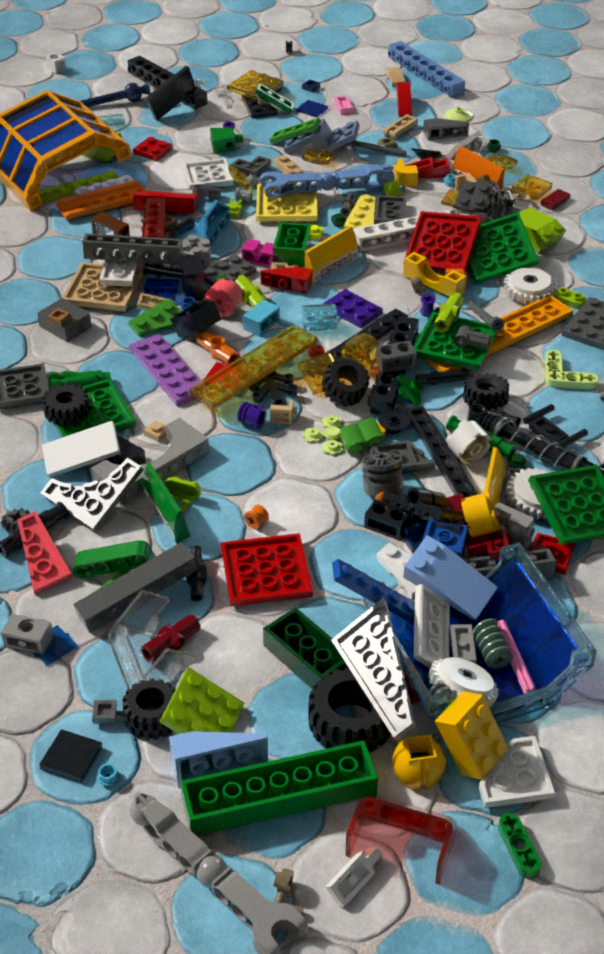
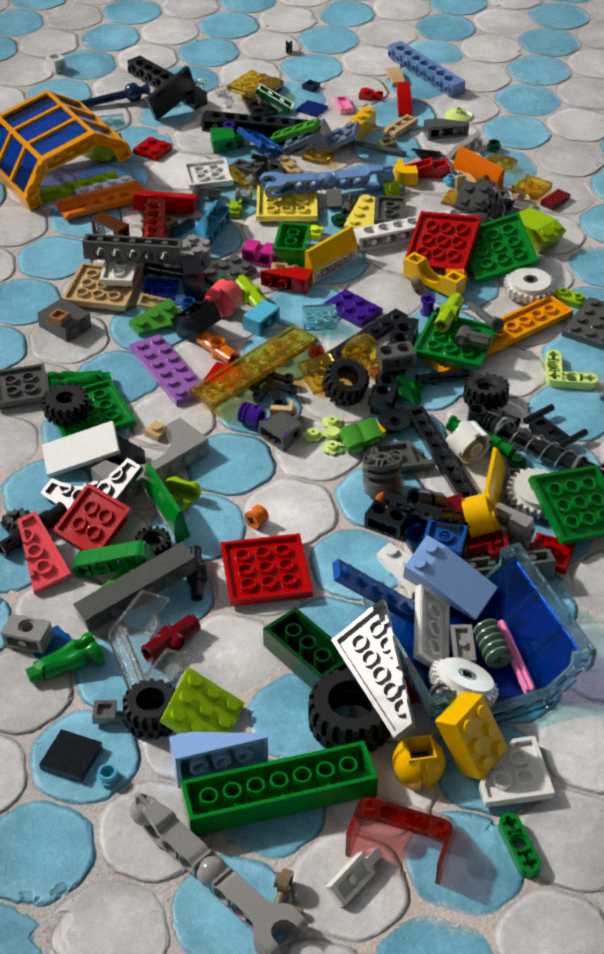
none -> green piece [25,631,105,683]
none -> red plate [53,482,134,550]
none -> black tyre [135,526,172,556]
none -> black brick [201,110,309,137]
none -> blue tile [236,127,286,158]
none -> black plate [251,153,282,184]
none -> dark grey torso [259,411,304,452]
none -> light grey brick [325,188,342,207]
none -> yellow brick [344,107,376,141]
none -> red plate [359,88,383,101]

